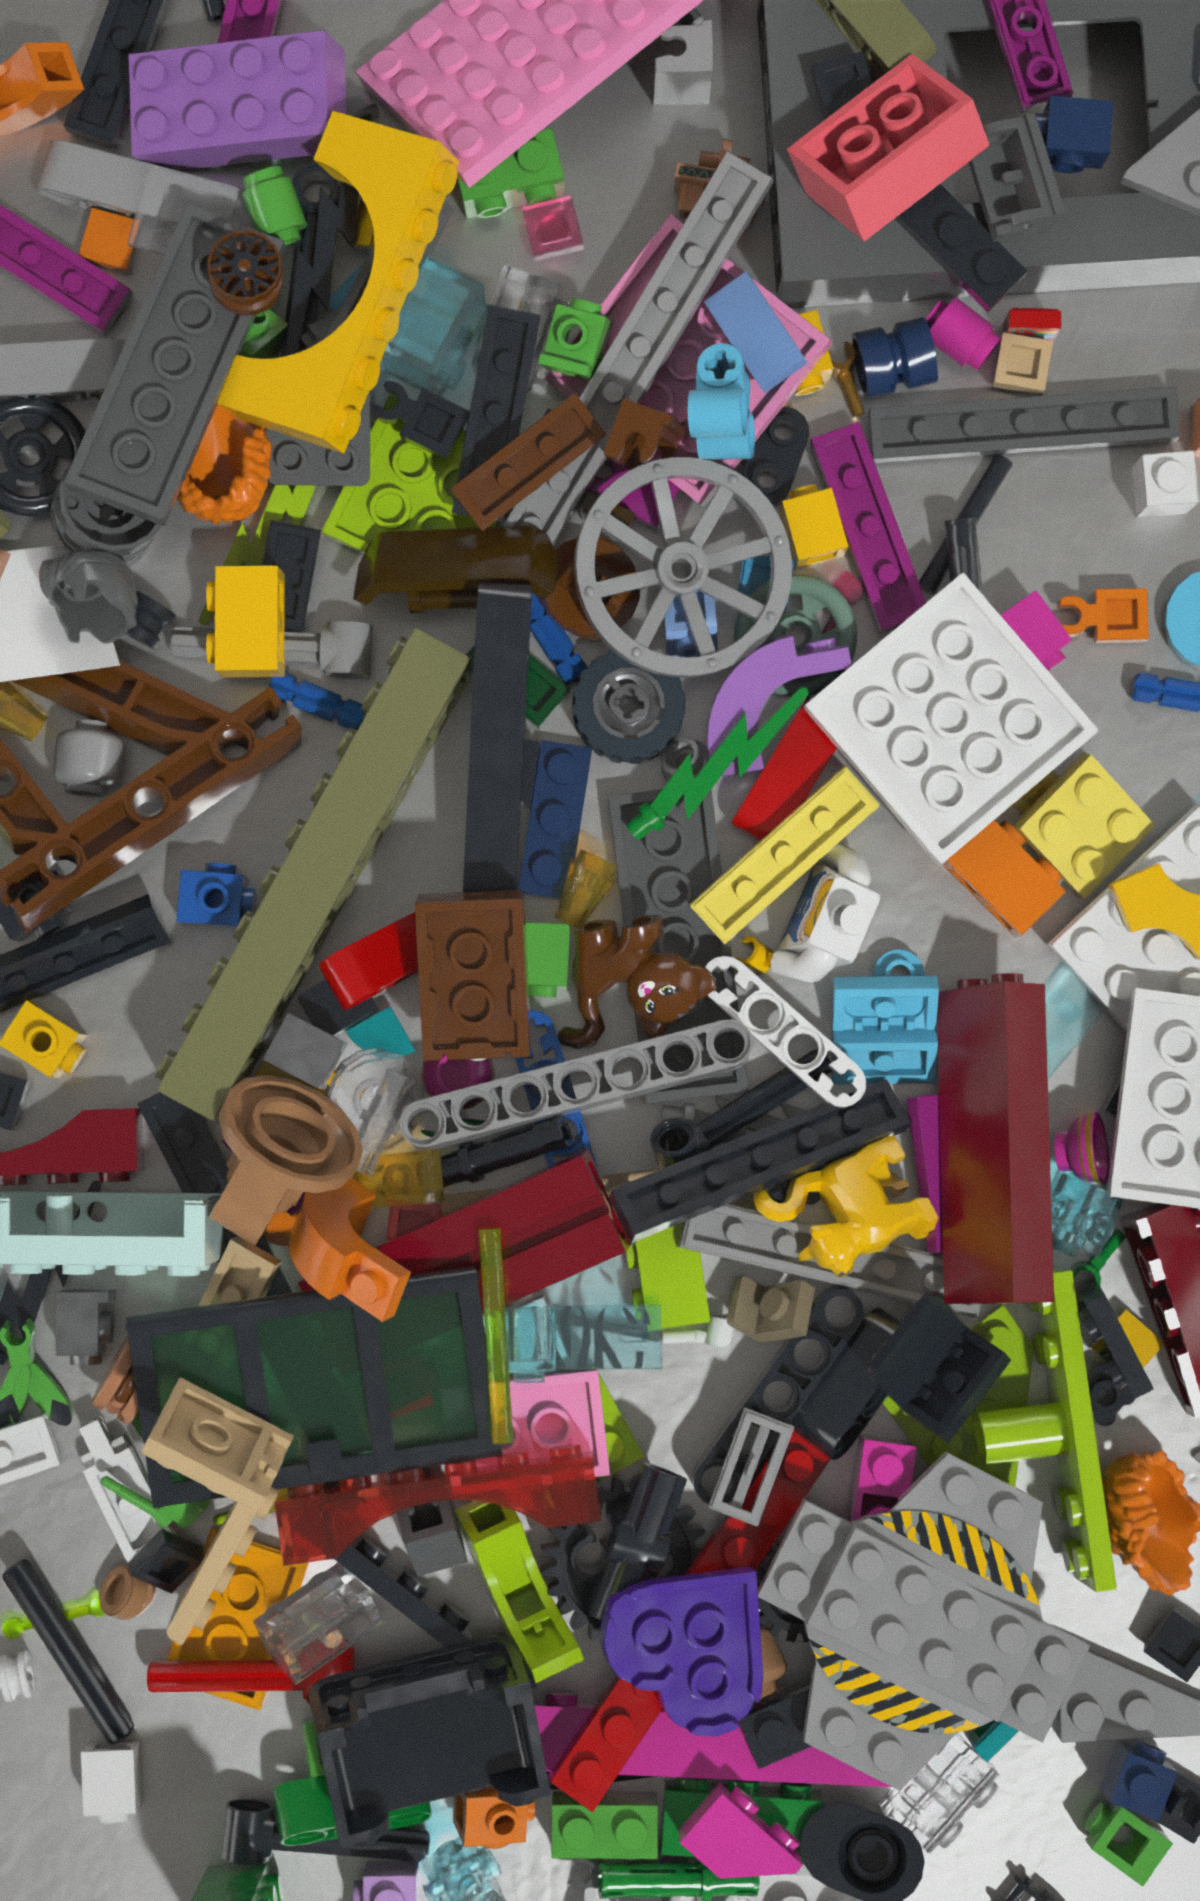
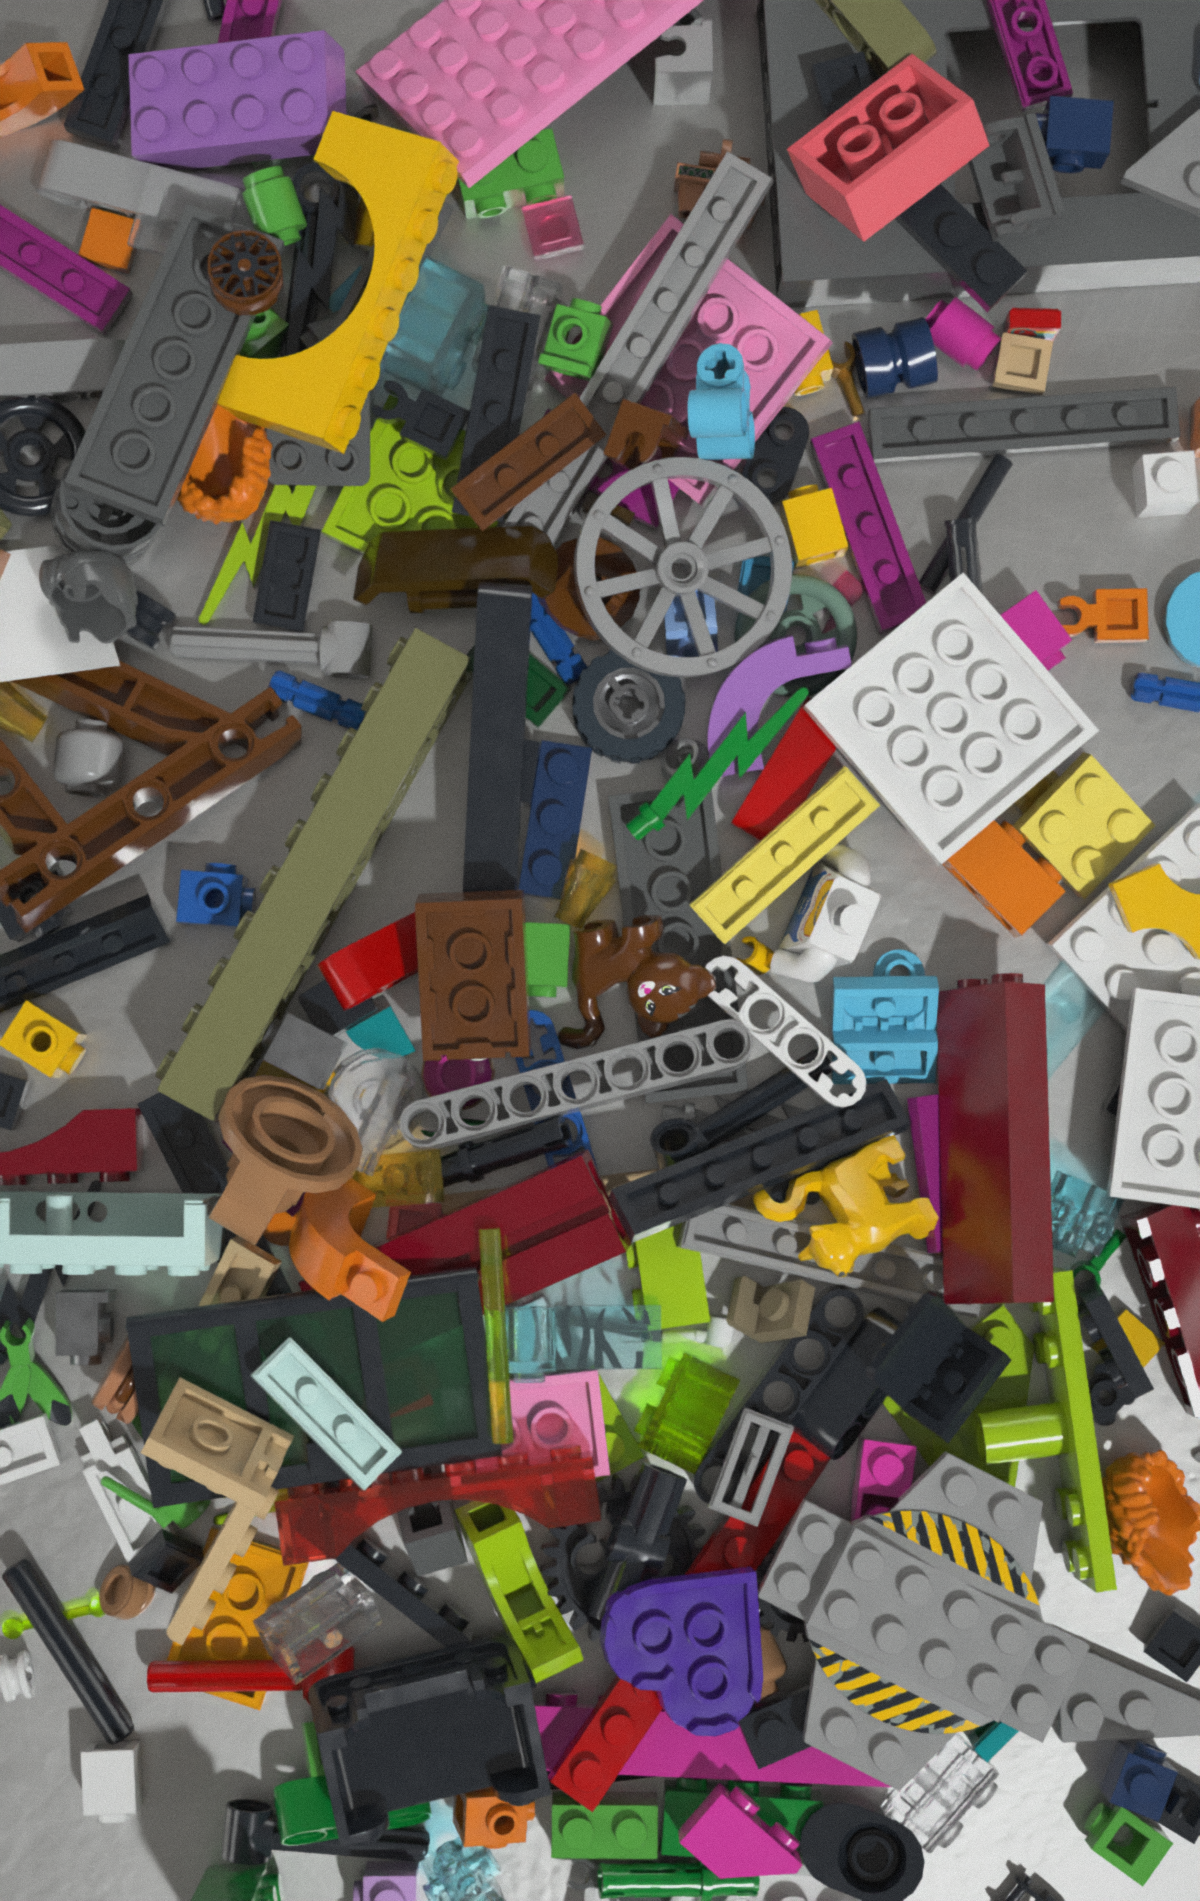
yellow brick [206,566,285,678] -> none
medium blue slope [704,271,808,393] -> none
dark pink piece [1054,1111,1109,1186] -> none
none -> light aqua tile [250,1337,402,1490]
none -> clear neon green brick [633,1349,740,1475]

